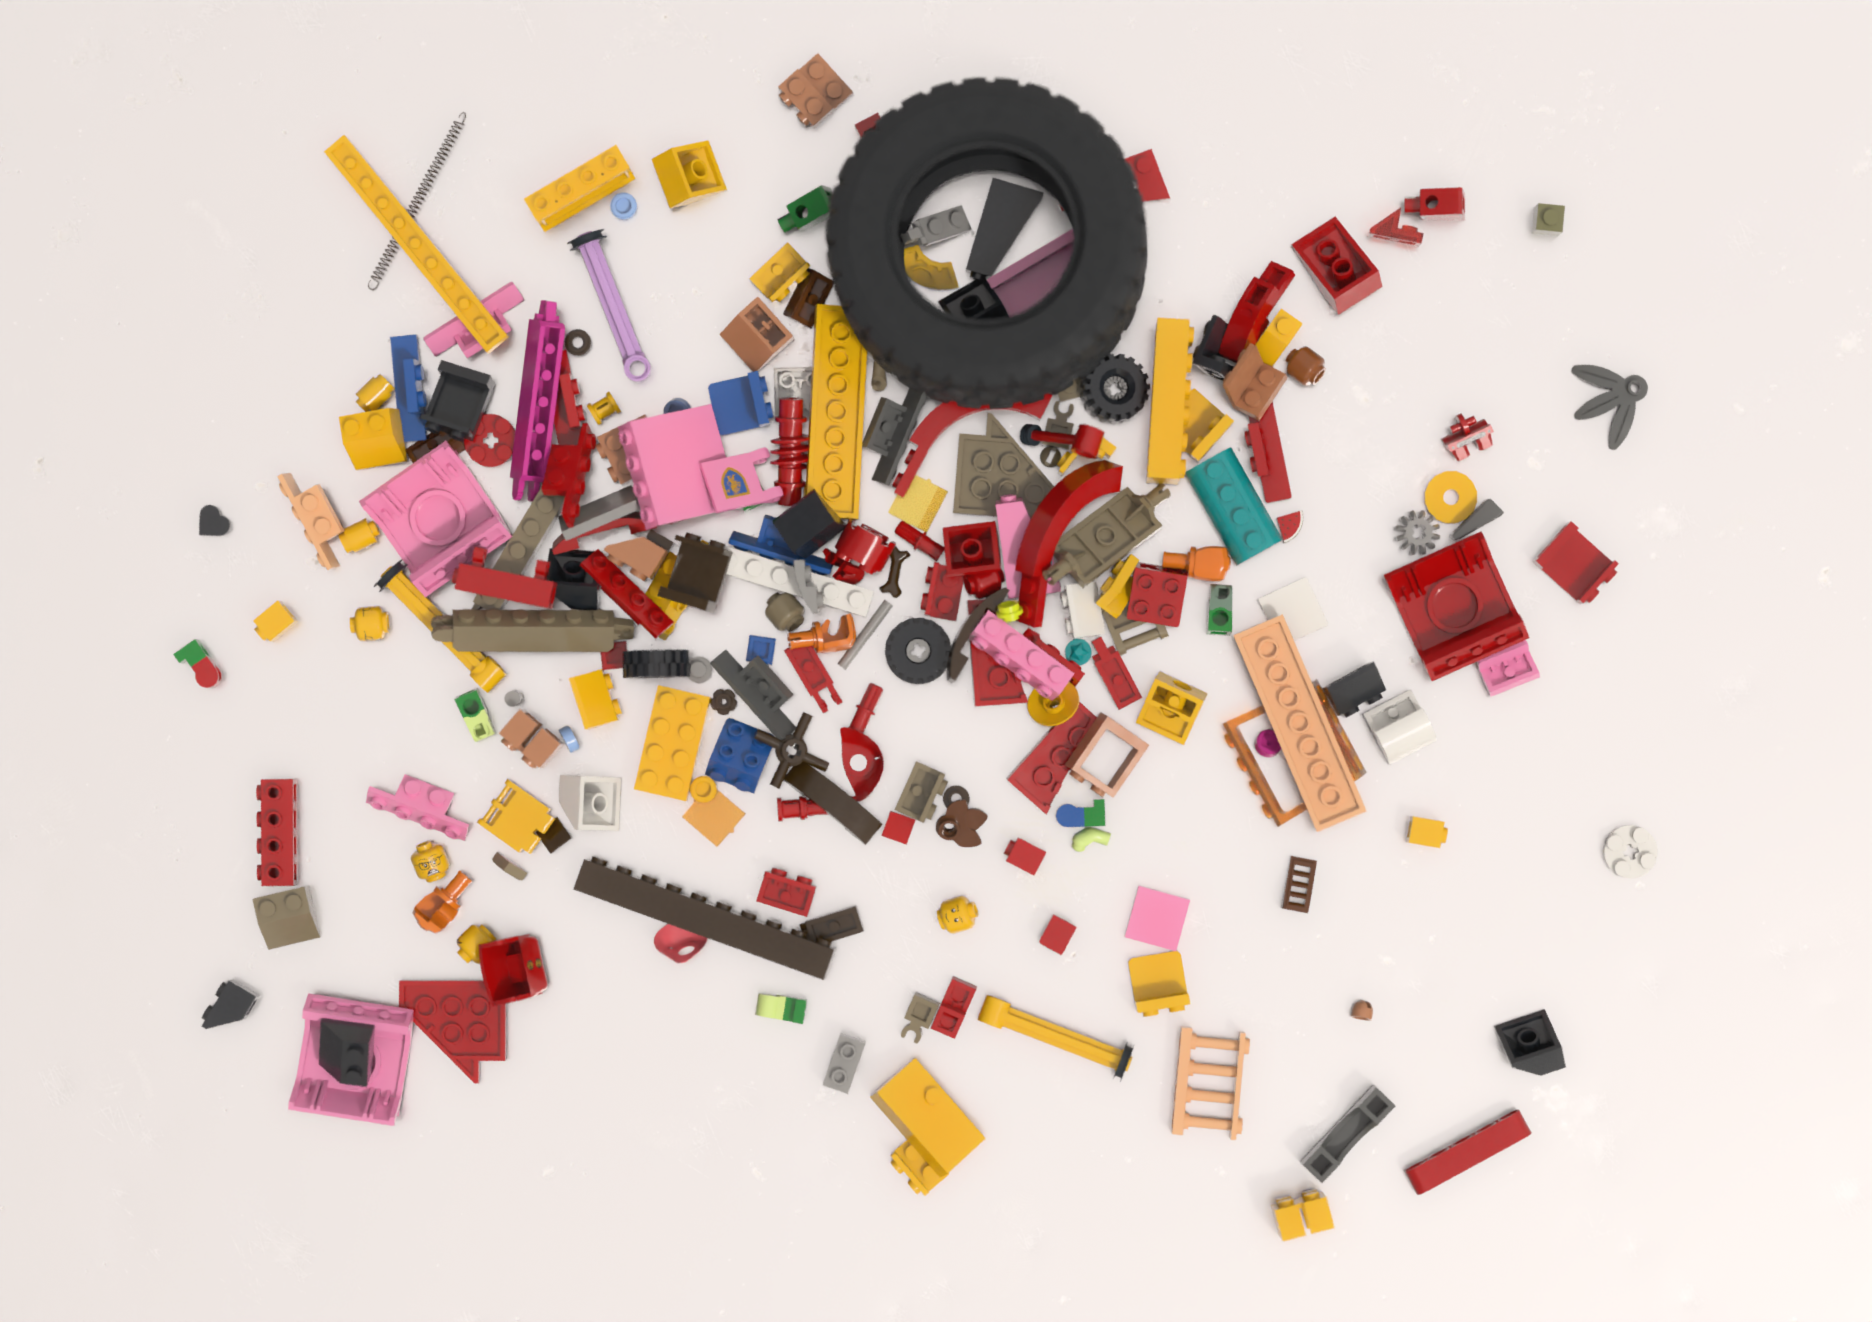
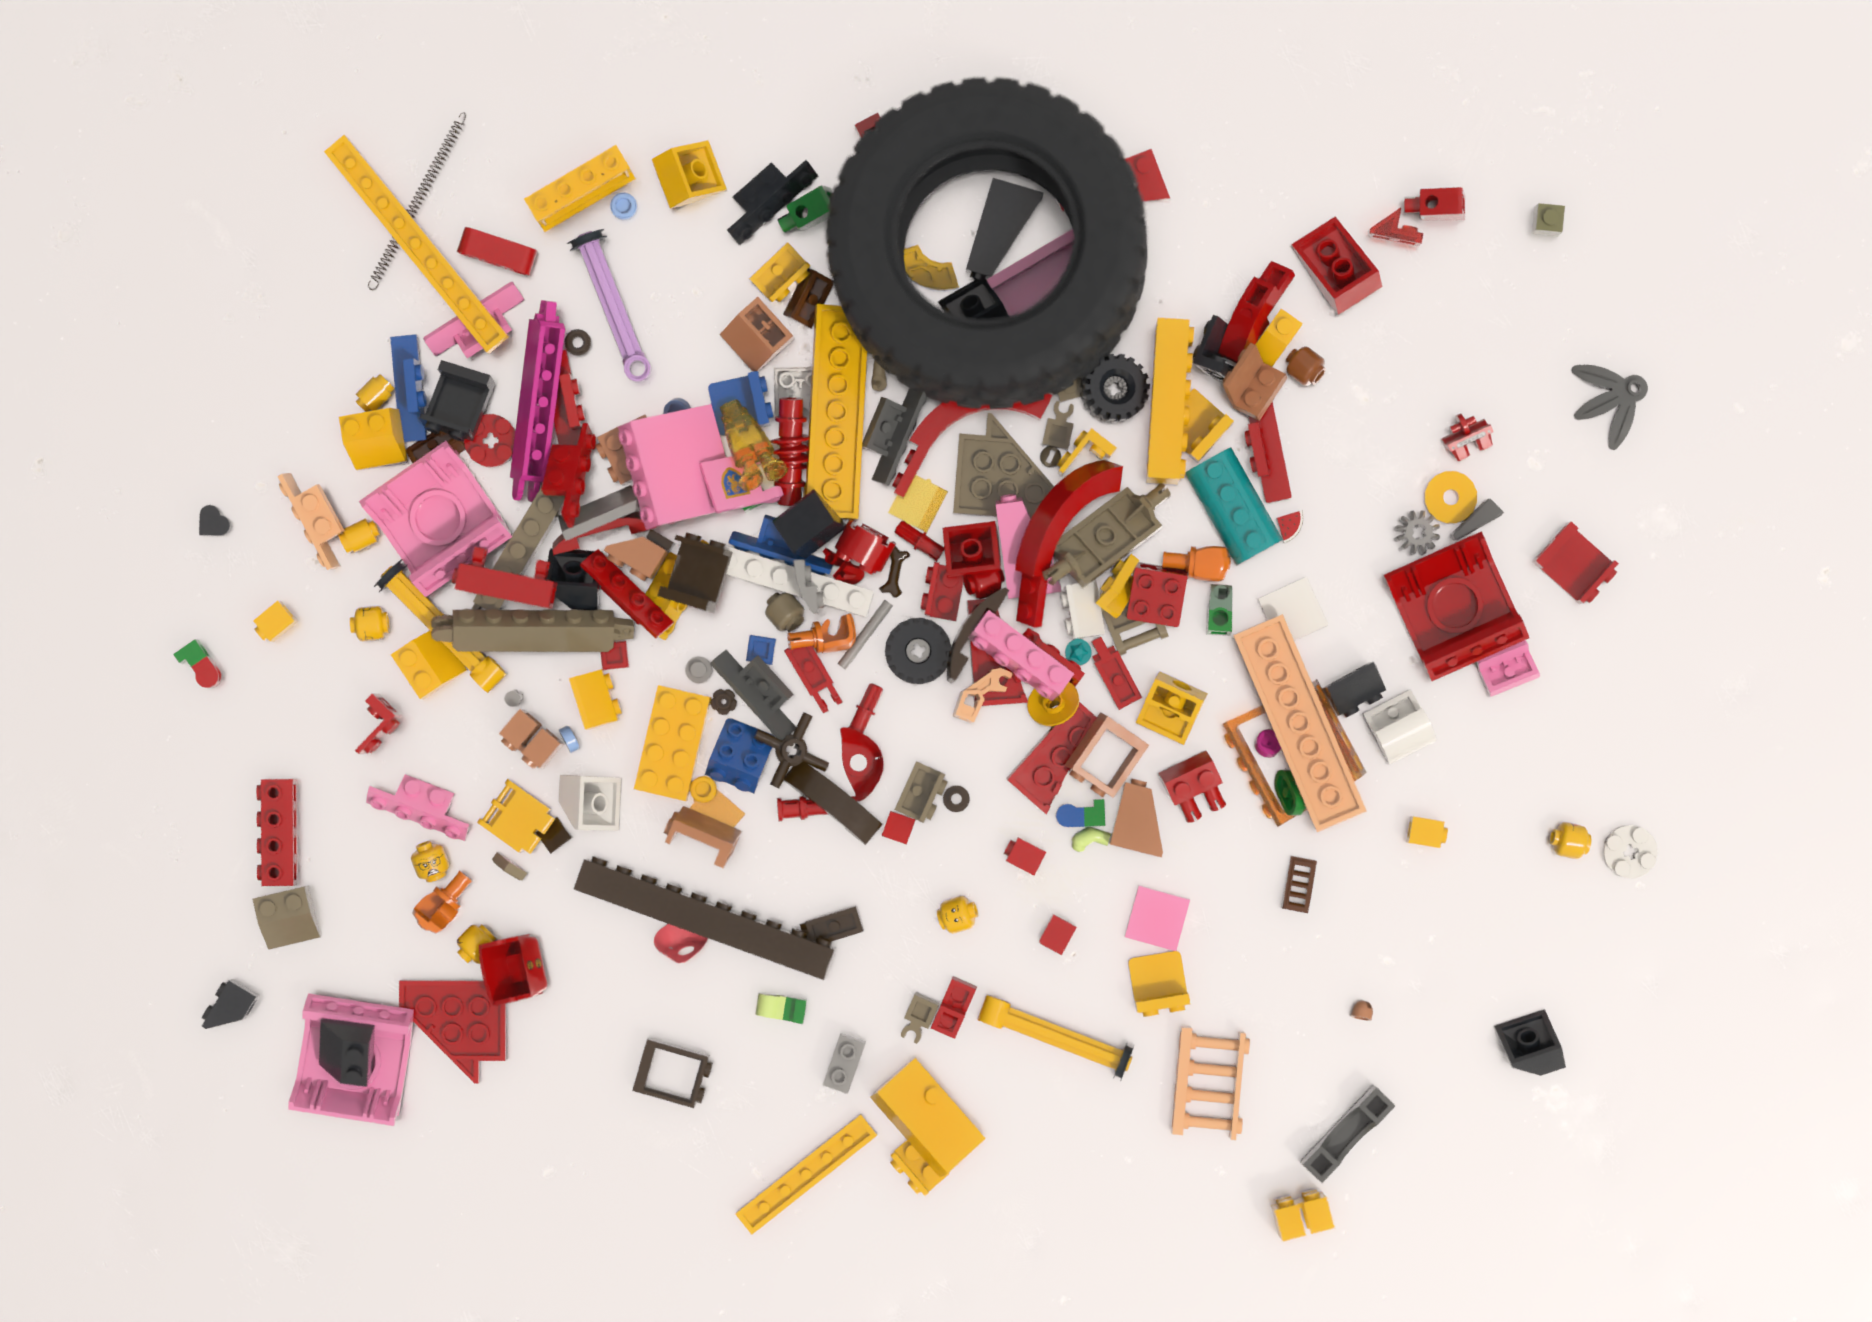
leg [454,688,495,742] -> none
yellow bush [587,392,621,425] -> none
black bush [622,650,690,678] -> none
red bracket [756,867,817,917] -> none
nougat plate [778,53,853,129] -> none
light grey hinge [901,205,971,247] -> none
reddish brown plate [936,799,988,847] -> none
neon yellow plate [996,600,1023,622] -> none
red piece [1020,424,1105,459] -> none
red beam [1404,1109,1532,1195] -> none
none -> bracket [355,693,402,754]
none -> yellow slope [391,631,467,700]
none -> red beam [457,227,537,276]
none -> dark brown window [632,1038,713,1108]
none -> nougat panel [664,806,742,868]
none -> clear yellow piece [720,399,788,491]
none -> black bracket [727,160,818,246]
none -> yellow plate [735,1114,877,1235]
none -> light nougat piece [952,668,1013,723]
none -> nougat slope [1109,779,1163,858]
none -> brick [1158,751,1226,823]
none -> green plate [1274,770,1307,816]
none -> yellow head [1550,822,1592,859]

